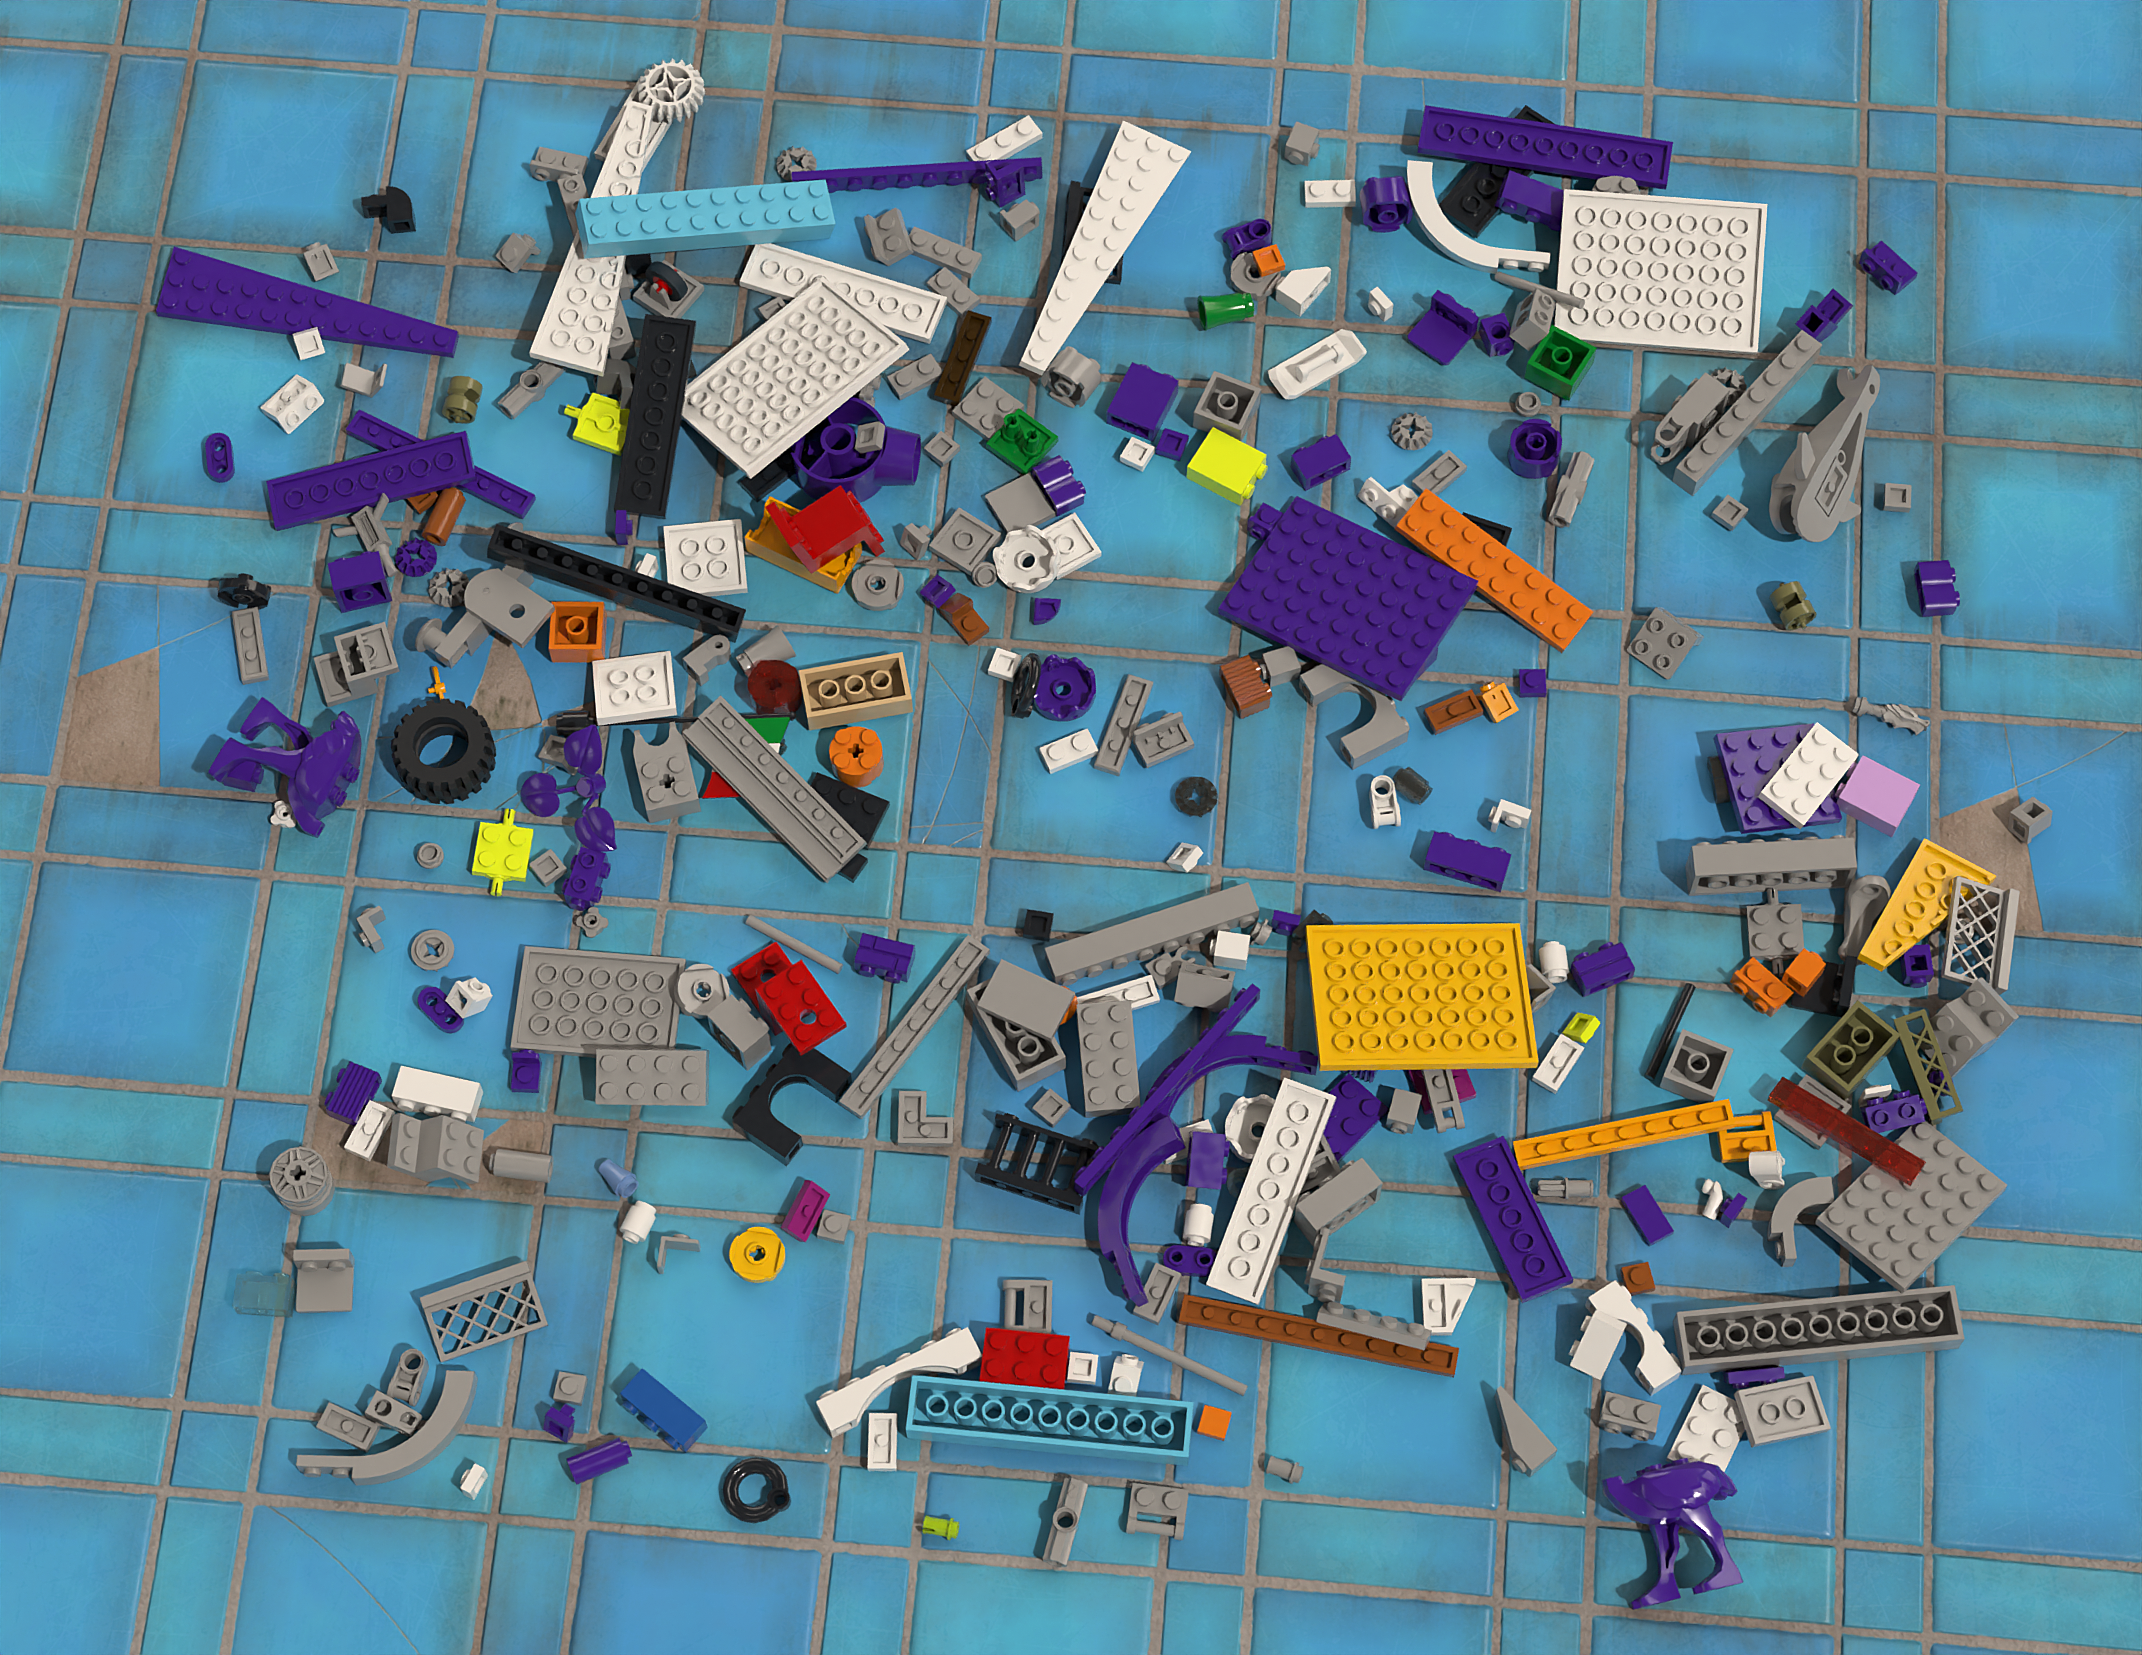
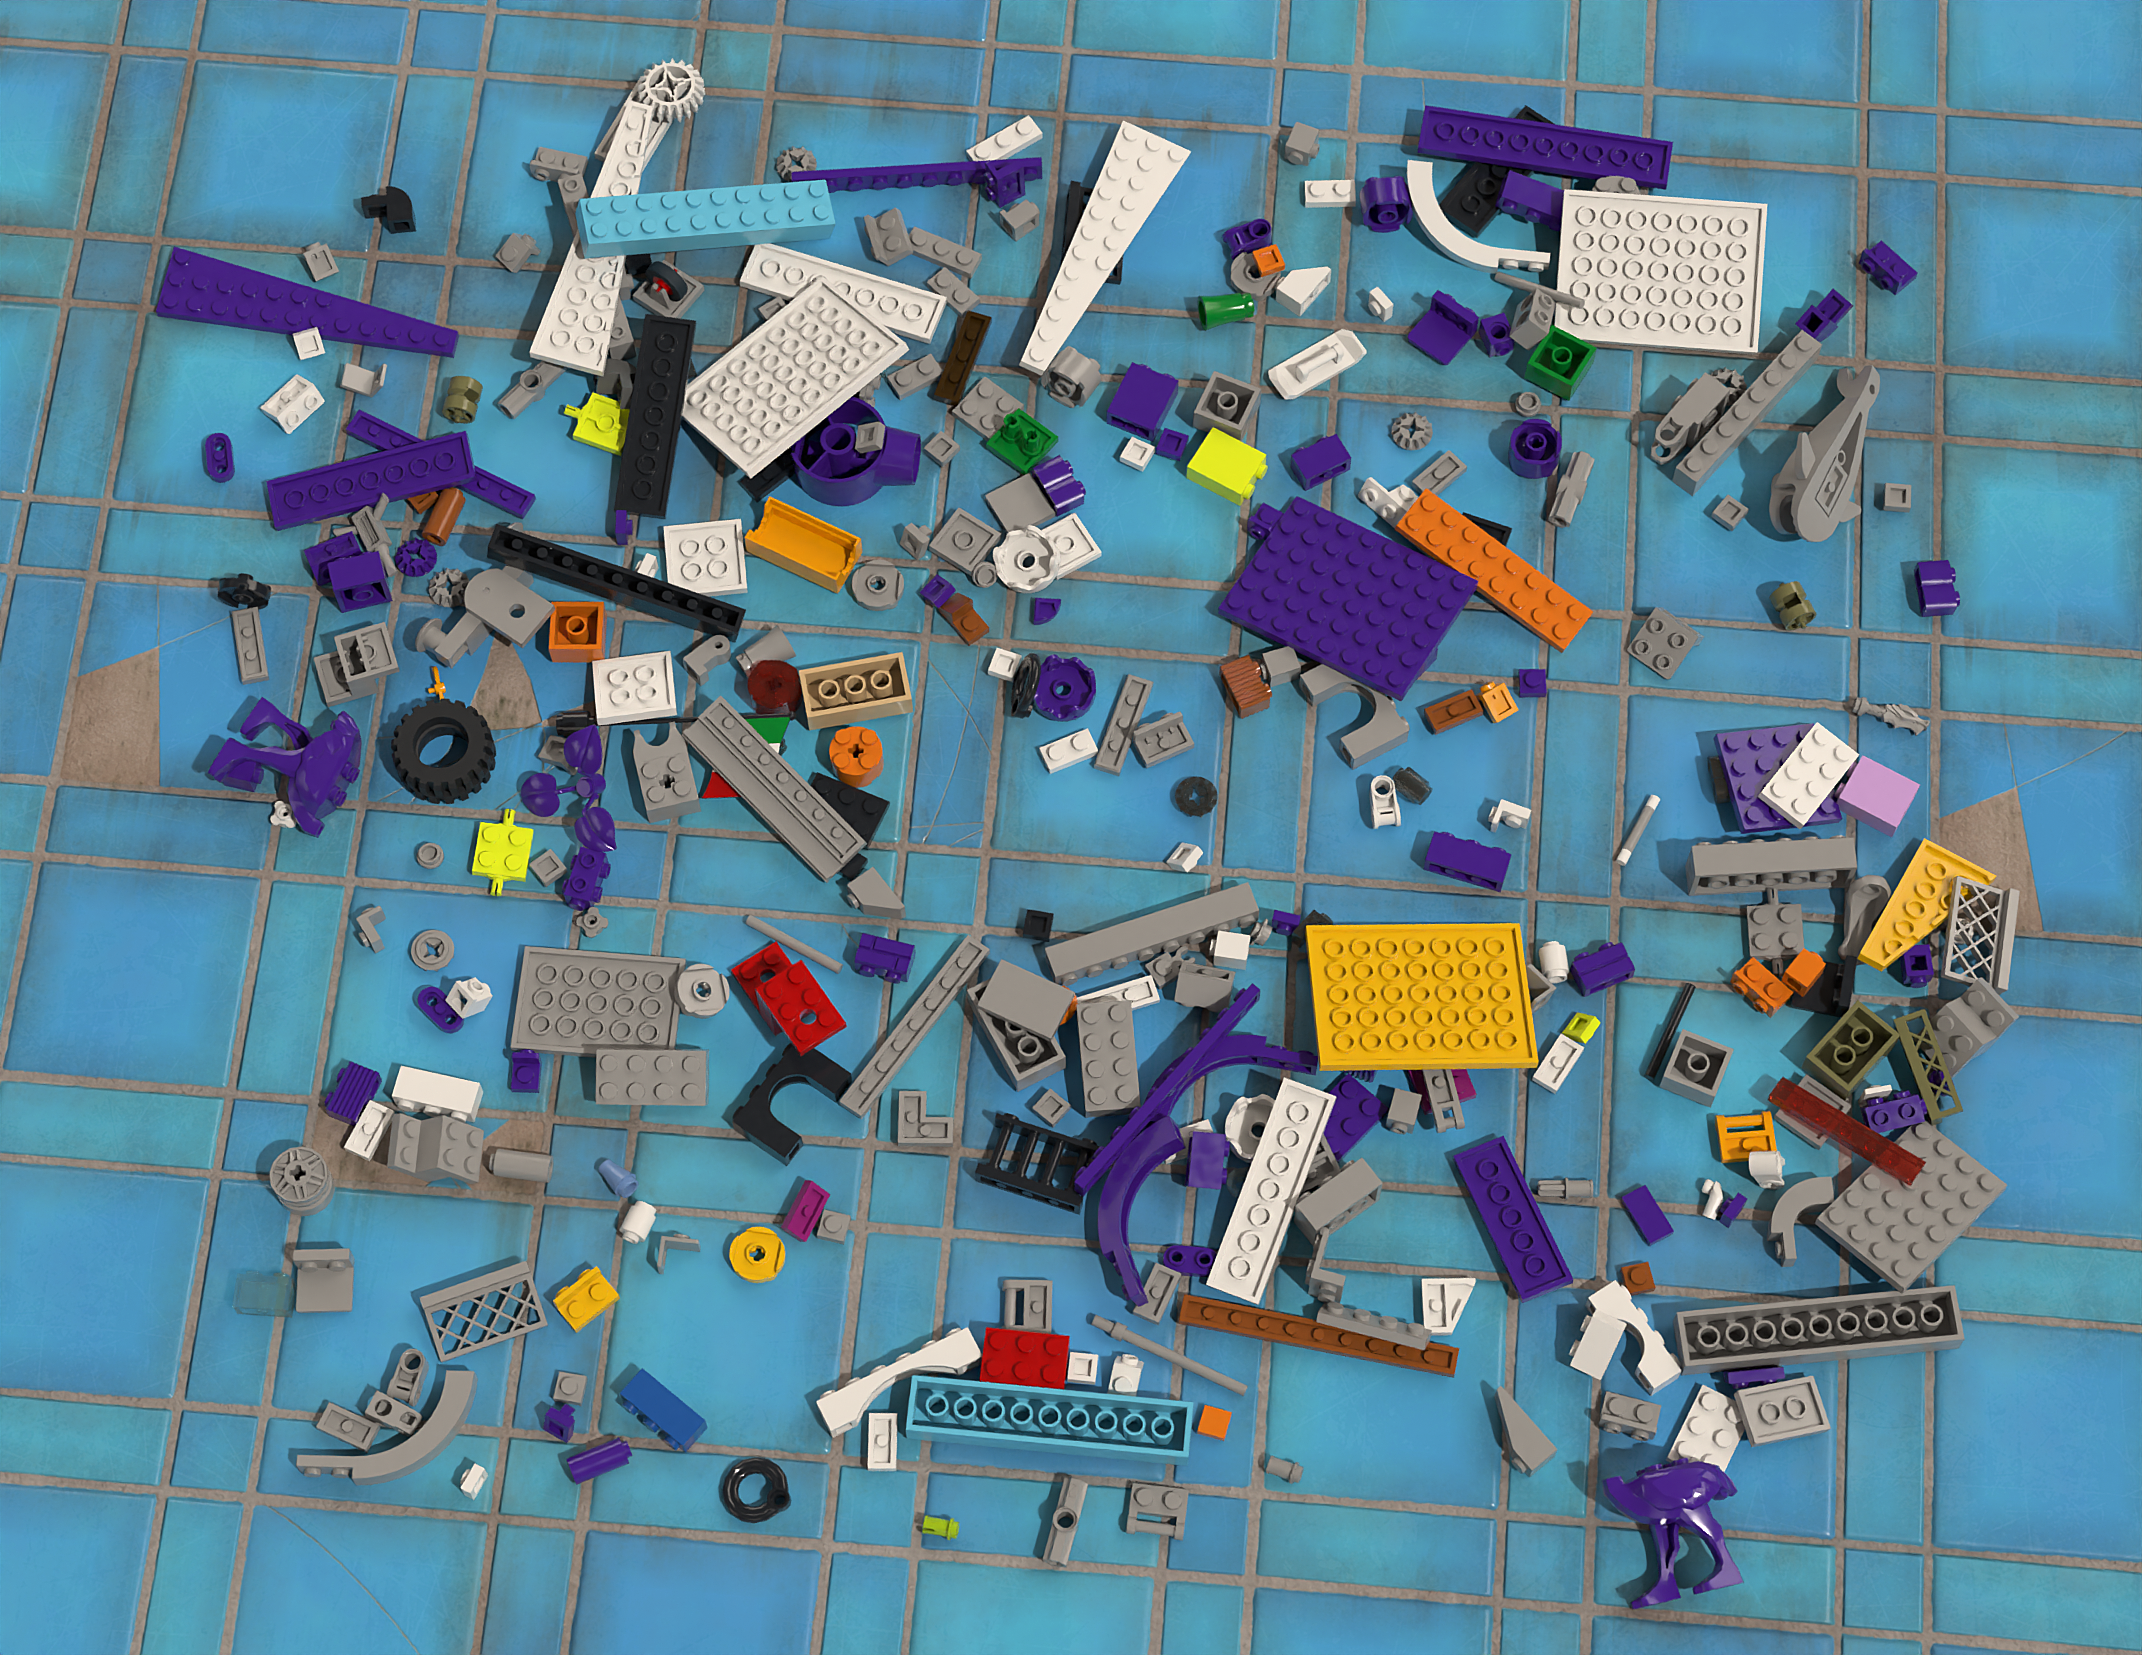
light grey brick [707,994,772,1071] -> none
red bracket [765,485,885,574] -> none
white brick [1183,1204,1214,1247] -> none
light orange plate [1513,1099,1735,1170] -> none
light grey brick [2008,797,2053,845] -> none
none -> dark purple bracket [303,531,362,586]
none -> yellow bracket [553,1266,620,1333]
none -> light grey slope [846,867,906,919]
none -> light grey bar [1616,795,1660,866]

